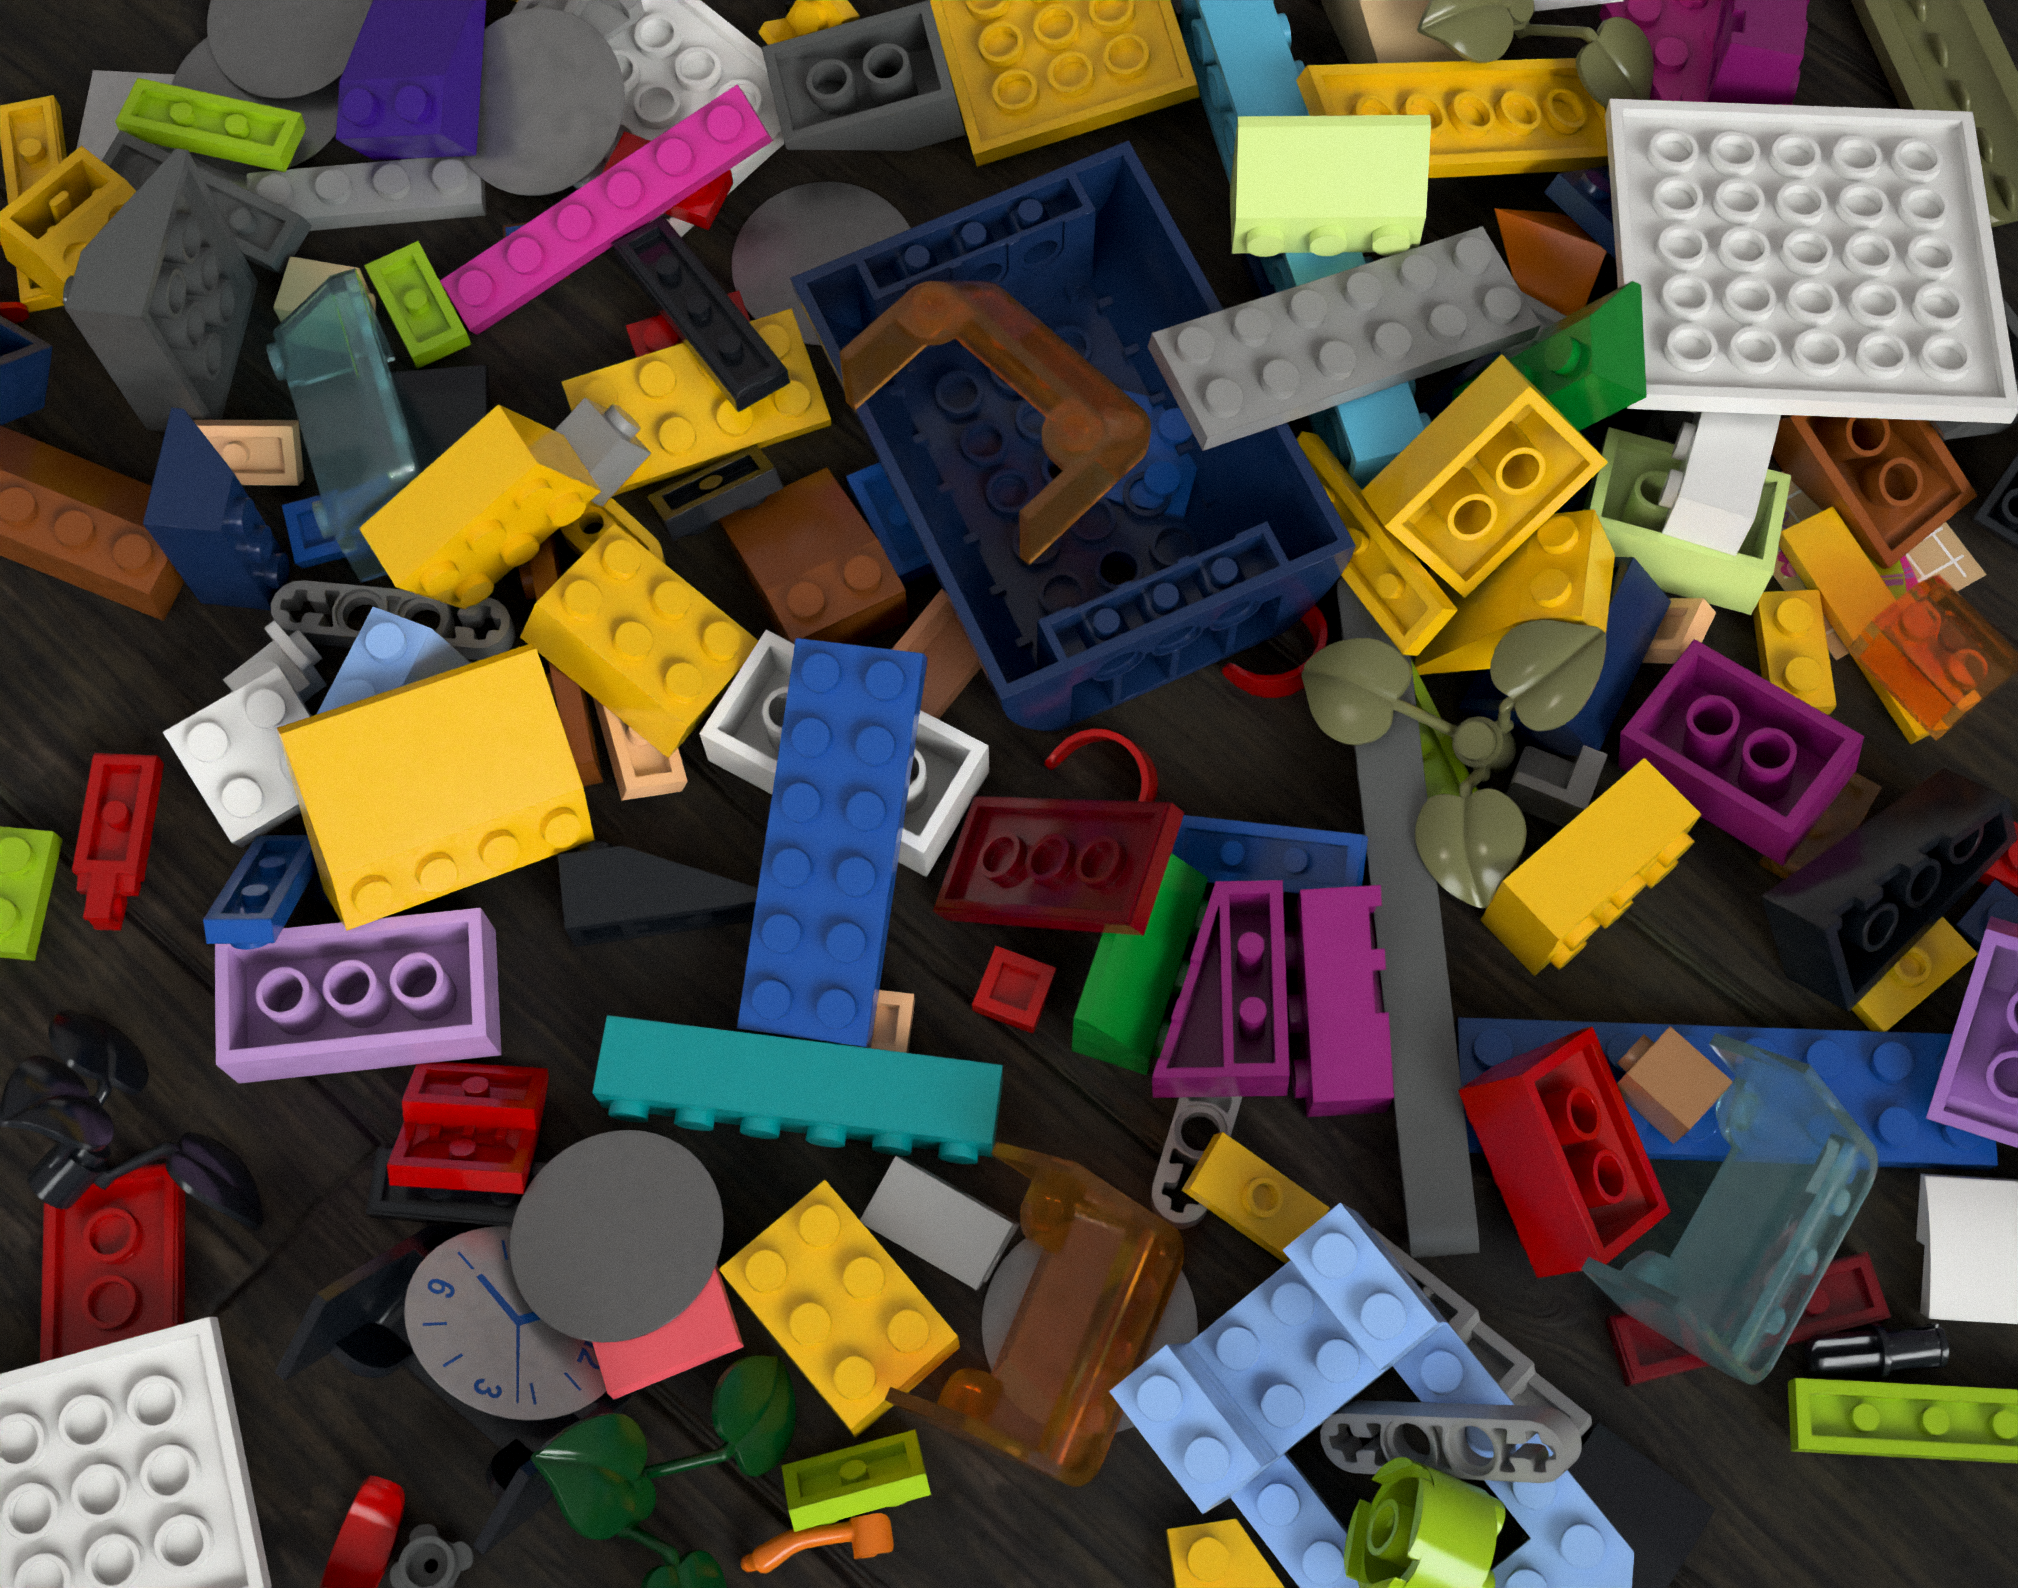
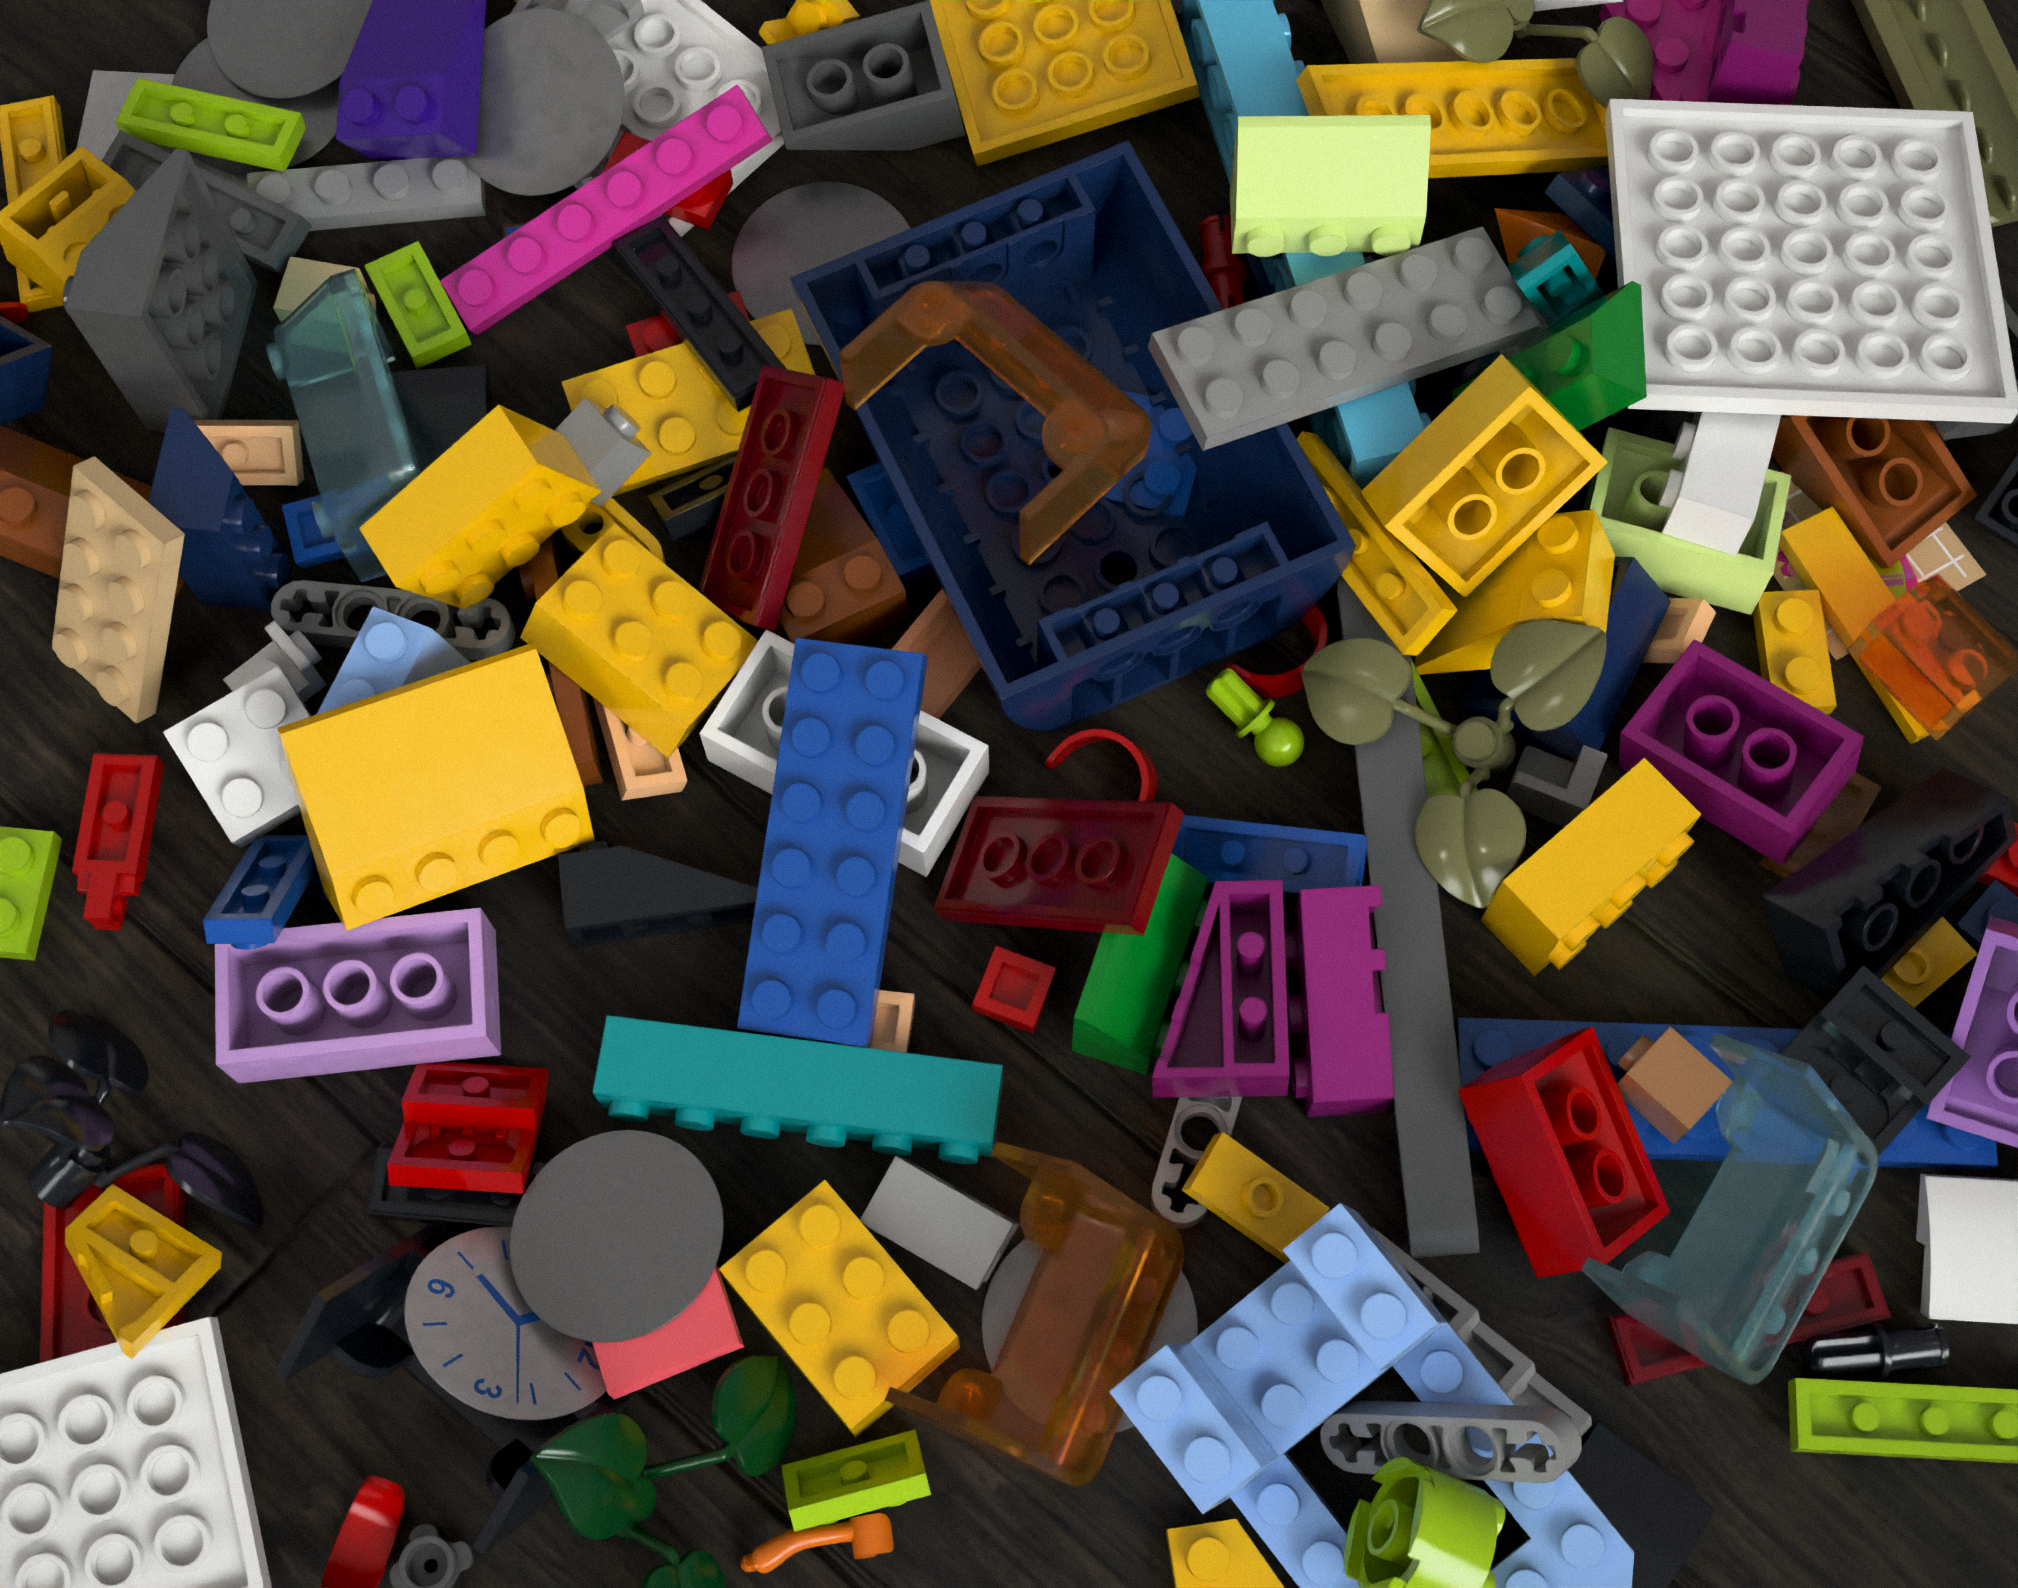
none -> tan plate [52,456,185,724]
none -> yellow wing [65,1184,222,1359]
none -> dark red tile [698,365,847,631]
none -> red pin [1198,215,1247,310]
none -> lime axle [1206,668,1304,767]
none -> teal slope [1508,230,1605,326]
none -> black slope [1764,965,1971,1163]

